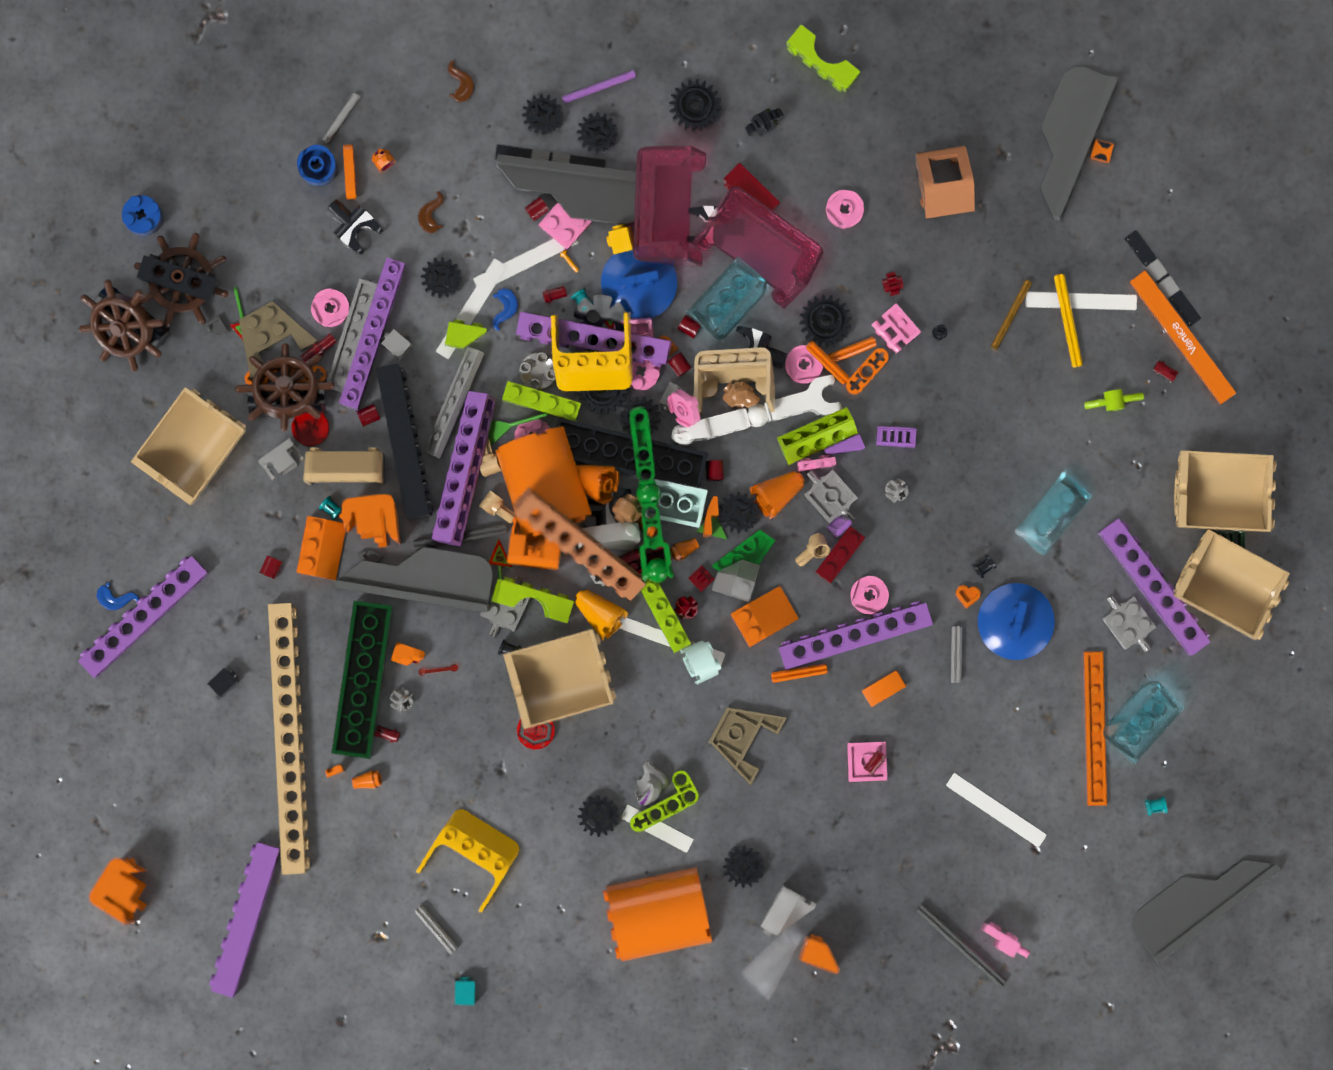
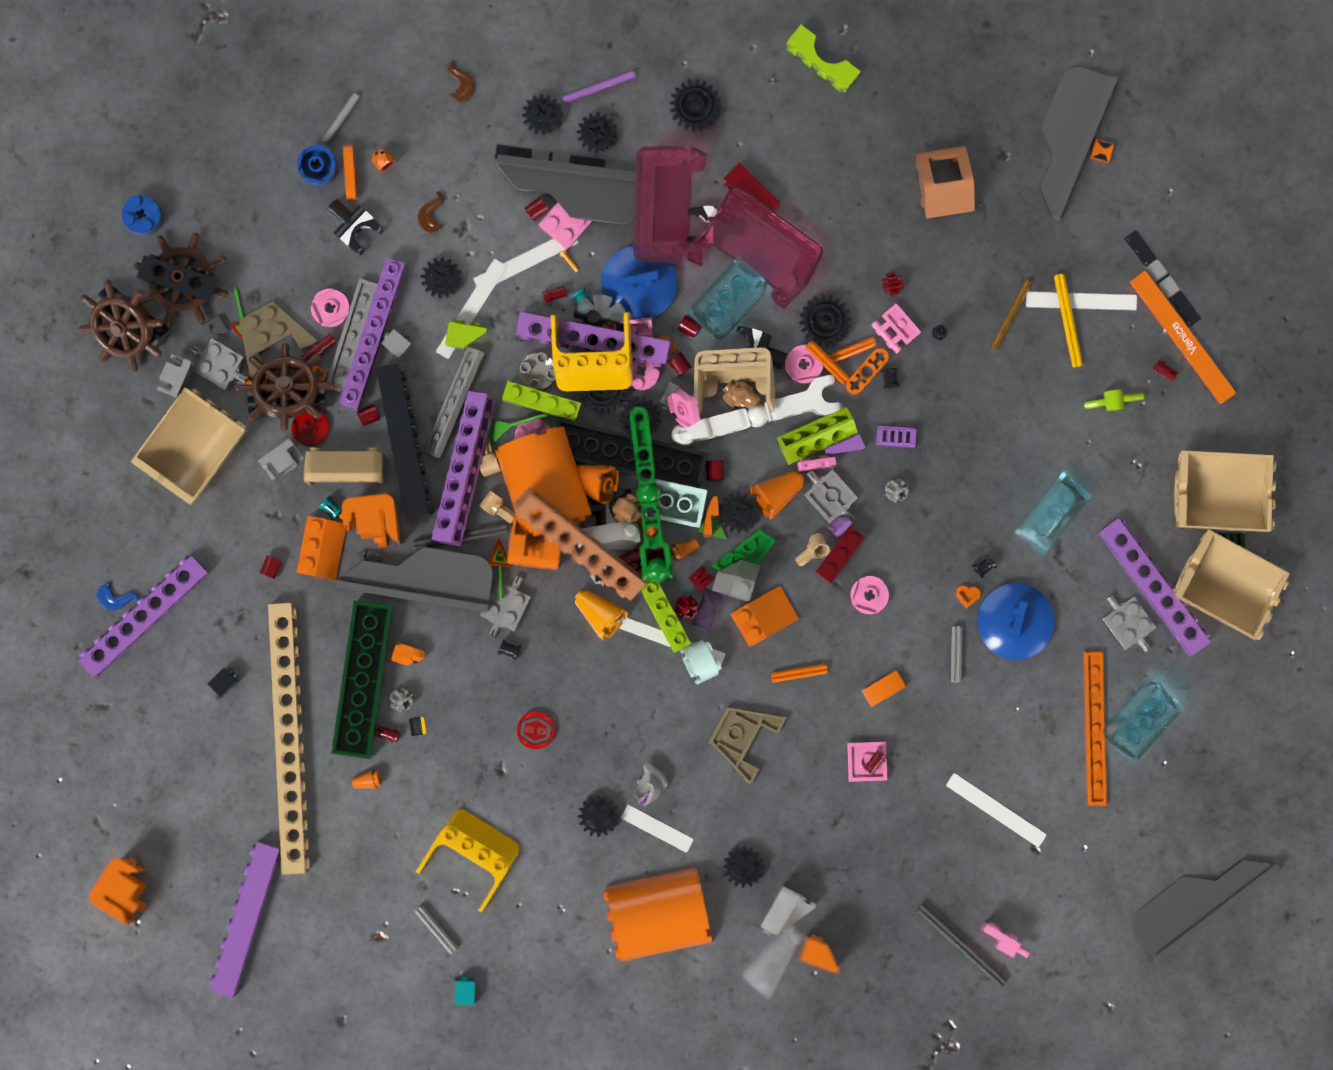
orange tile [325,764,345,778] -> none
clear red hinge [418,664,458,676] -> none
lime arch [491,577,574,623] -> none
blue piece [492,288,518,331] -> none
tan cylinder [503,629,616,729] -> none
yellow brick [606,224,636,254] -> none
lime beam [630,771,699,832] -> none
black gear [745,108,785,137] -> none
medium lavender brick [778,601,933,670] -> none
bright pink plate [826,190,864,229] -> none
teal bush [1145,796,1167,816] -> none
none -> light grey panel [157,354,196,399]
none -> light grey plate [190,338,249,390]
none -> black sticker [409,717,426,736]
none -> clear purple slope [692,589,723,631]
none -> black bush [880,368,900,390]

